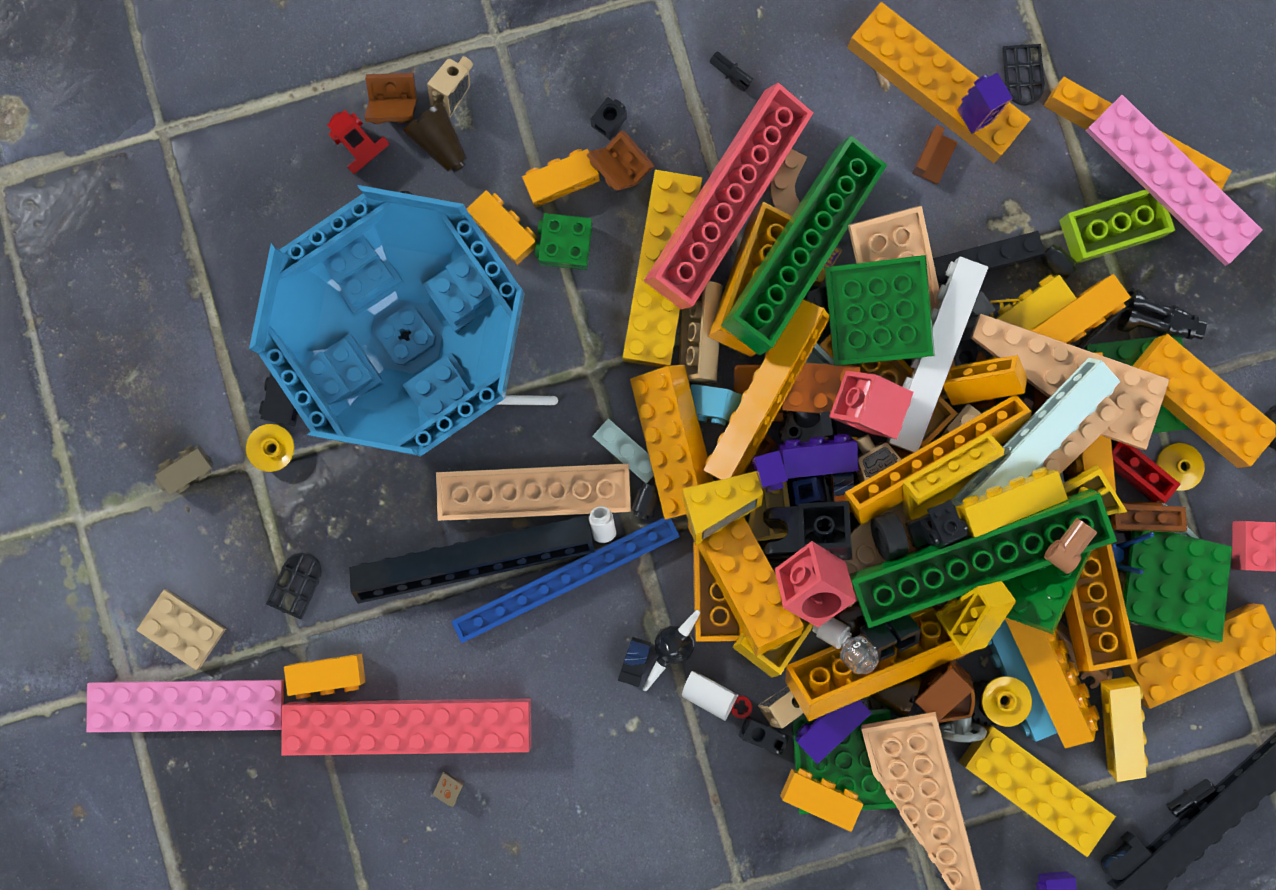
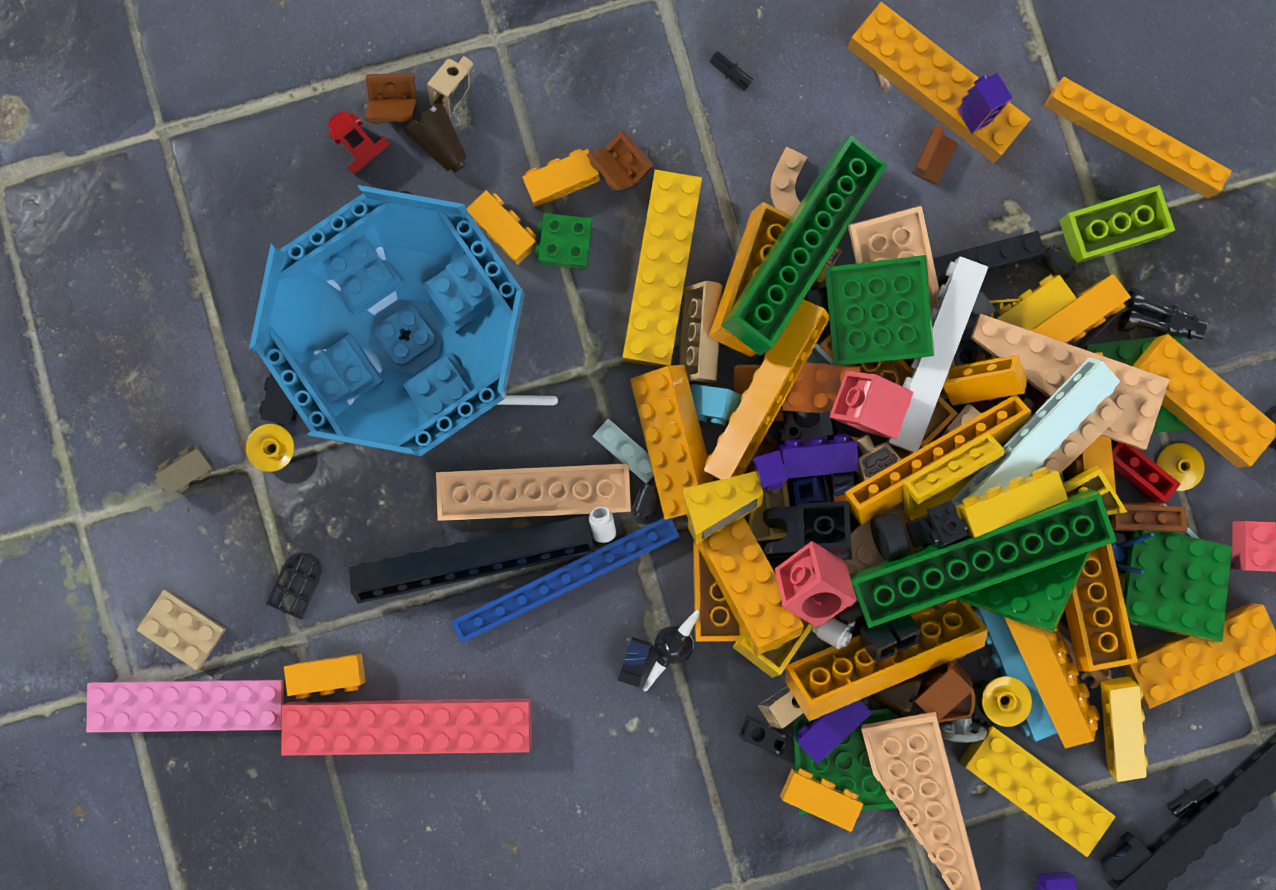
dark tan slope [433,772,465,807] -> none
black brick [590,97,627,140] -> none
coral brick [644,82,813,309] -> none
white brick [682,671,738,721] -> none
red bush [731,695,752,718] -> none
clear head [840,636,878,674] -> none
yellow wedge [935,581,1016,654] -> none
black window [1002,44,1045,106] -> none
nougat piece [1044,518,1097,574] -> none
bright pink plate [1086,95,1263,266] -> none

